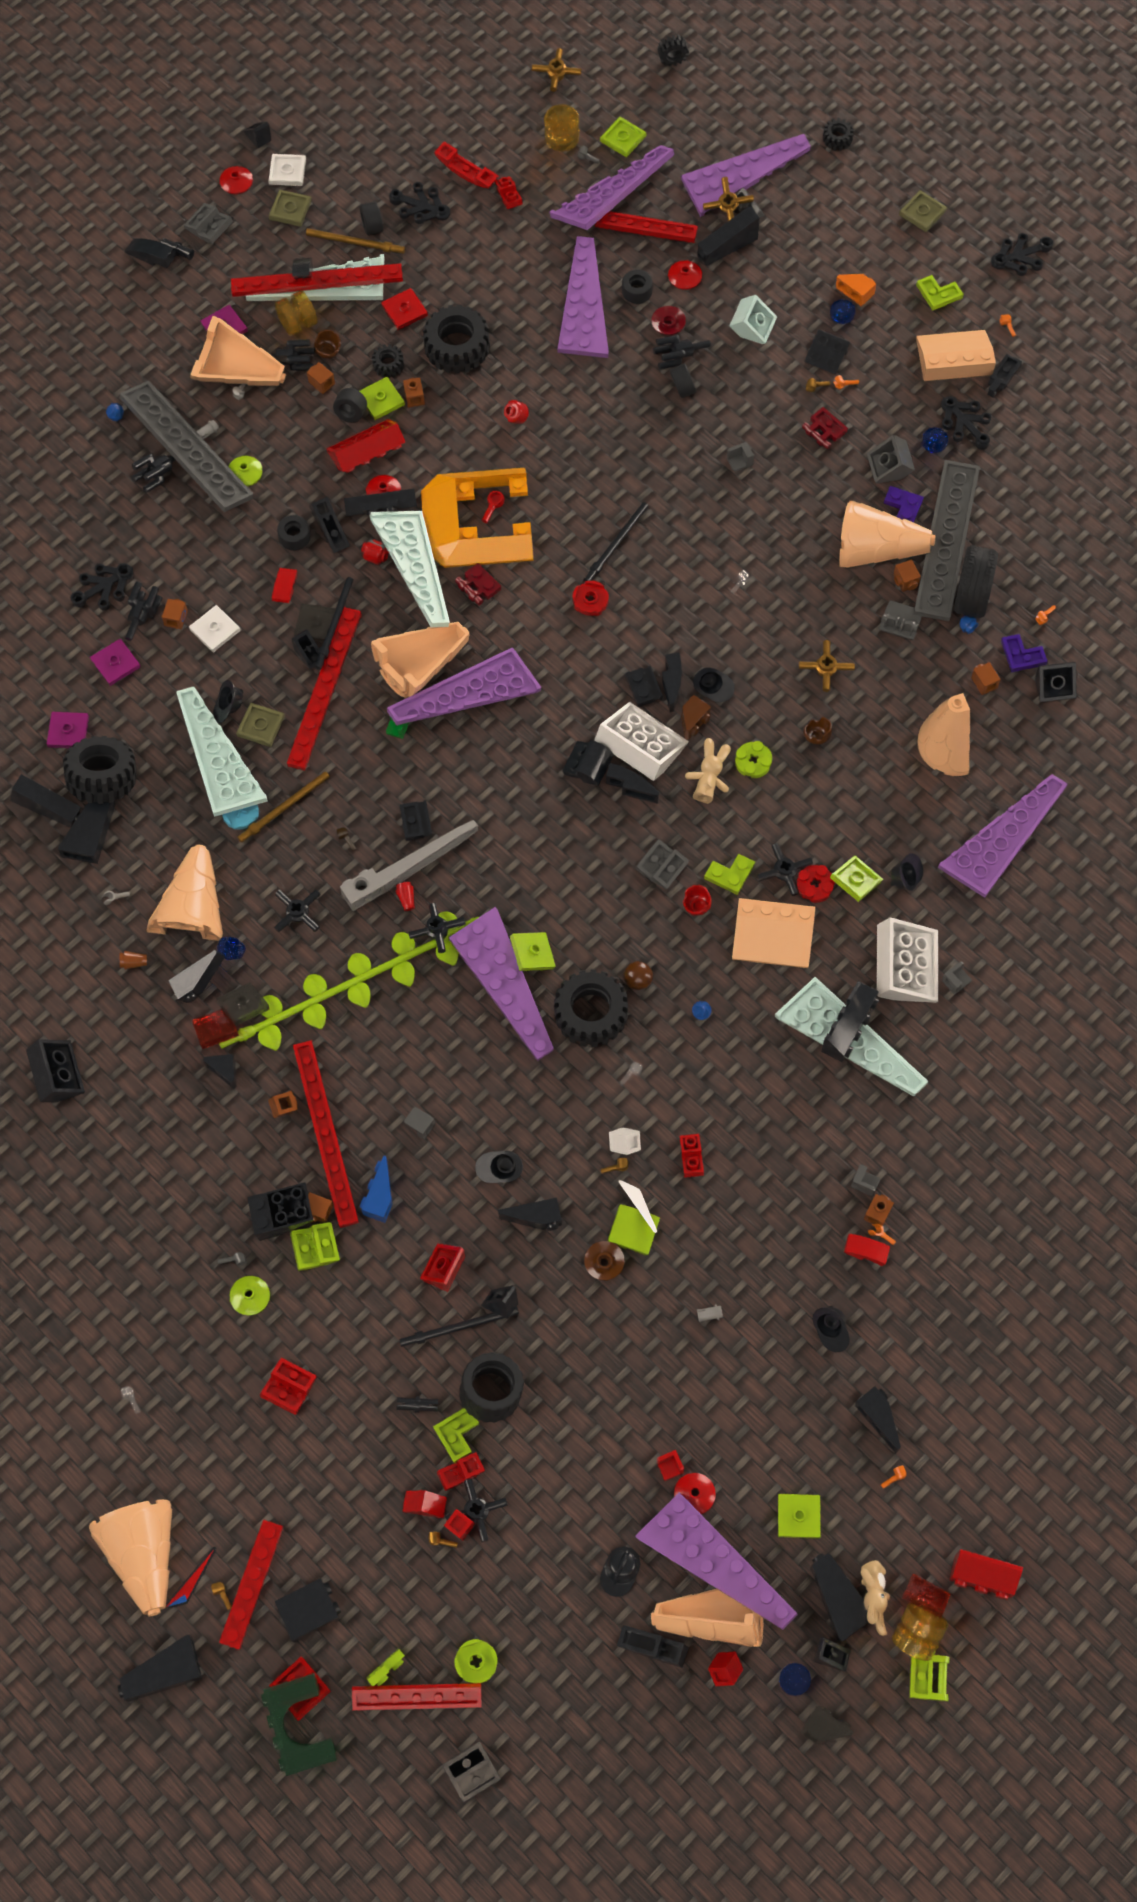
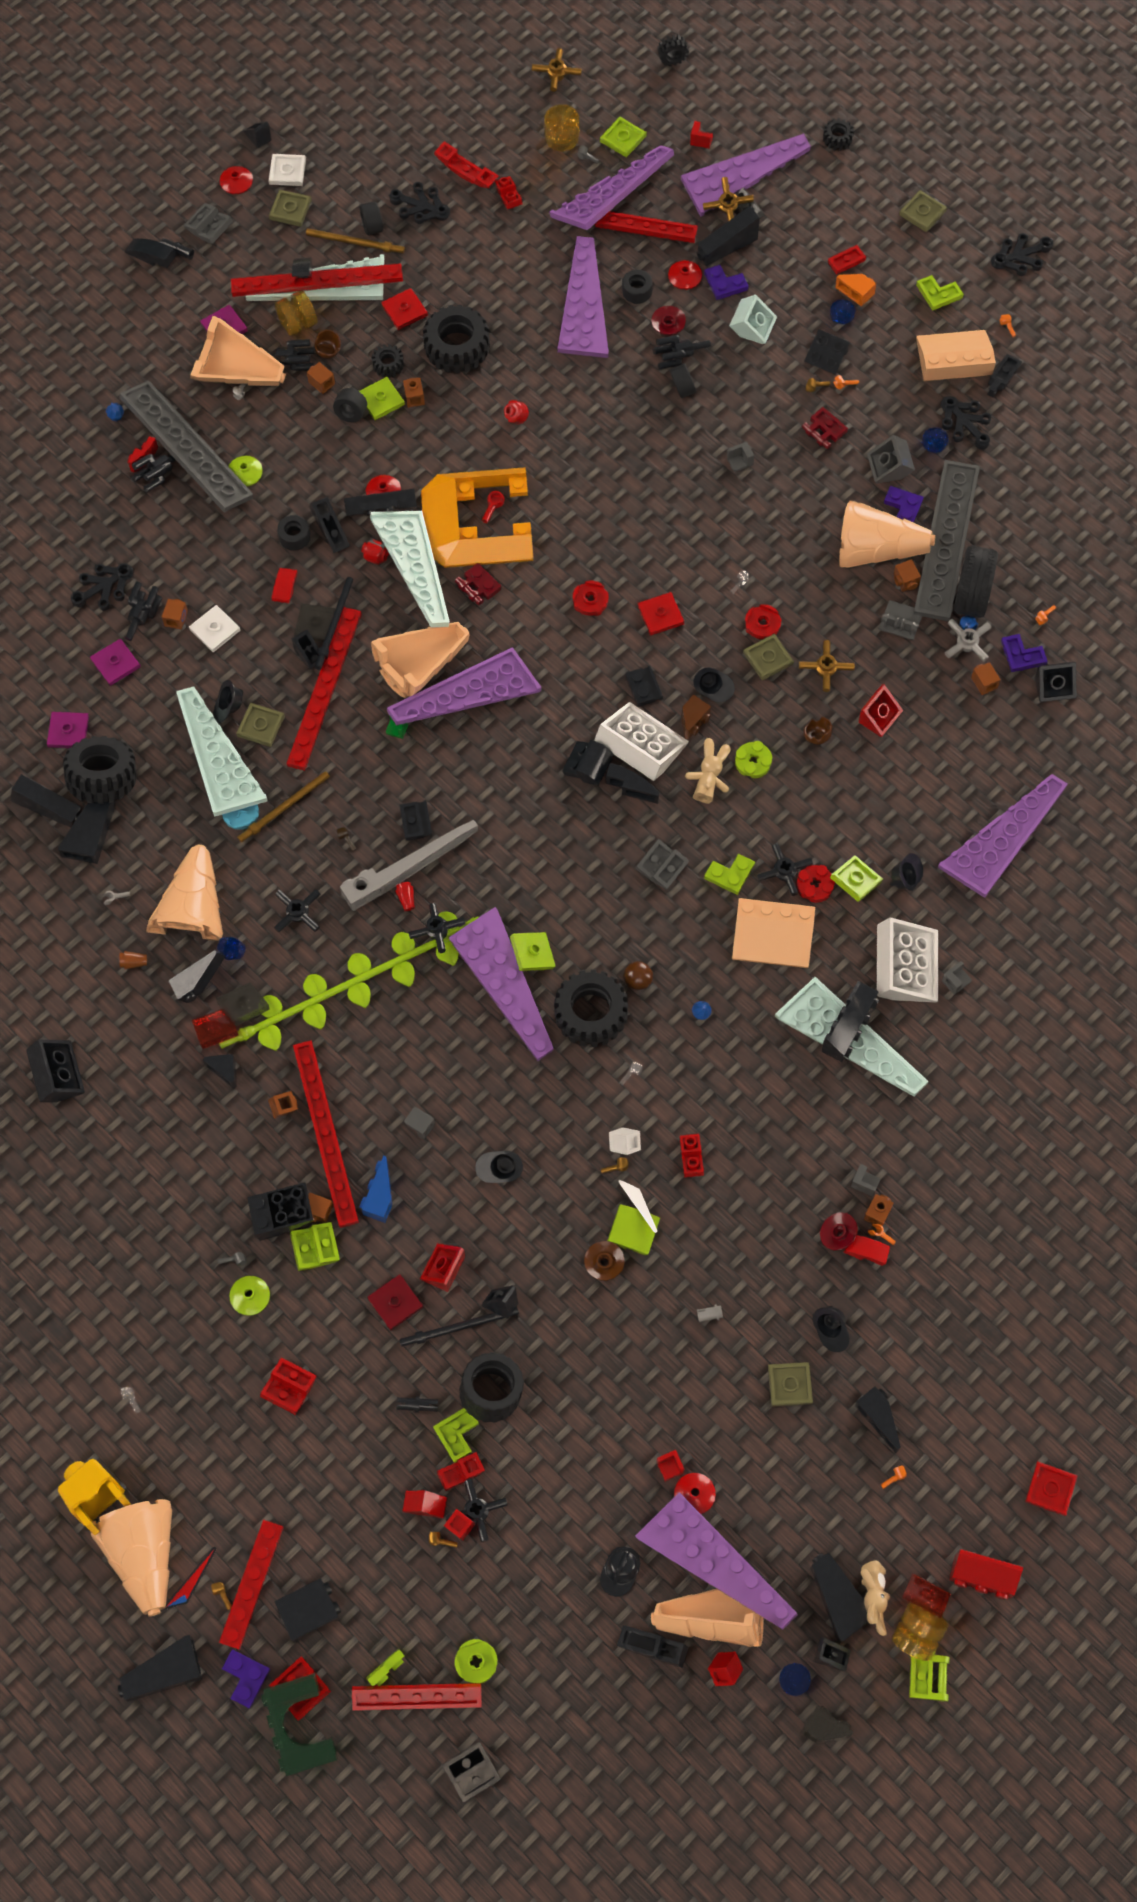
light grey pin [196,420,219,440] -> none
red slope [326,419,405,473] -> none
black slope [498,1198,562,1231] -> none
black bar [583,502,648,581] -> none
black slope [662,652,682,712] -> none
red hair [683,885,712,916] -> none
lime plate [778,1494,821,1539] -> none
light nougat cone [918,693,970,776] -> none
none -> yellow piece [58,1459,131,1535]
none -> red slope [128,436,158,473]
none -> dark purple plate [222,1649,270,1709]
none -> dark red plate [367,1274,423,1331]
none -> red plate [637,592,684,636]
none -> red panel [690,121,713,149]
none -> dark purple plate [704,265,749,300]
none -> olive plate [743,634,794,681]
none -> red plate [745,604,781,640]
none -> olive plate [768,1362,813,1407]
none -> dark red dish [820,1212,858,1251]
none -> red plate [828,245,866,275]
none -> red slope [858,684,903,737]
none -> light grey bar [945,619,991,662]
none -> red plate [1025,1461,1078,1516]

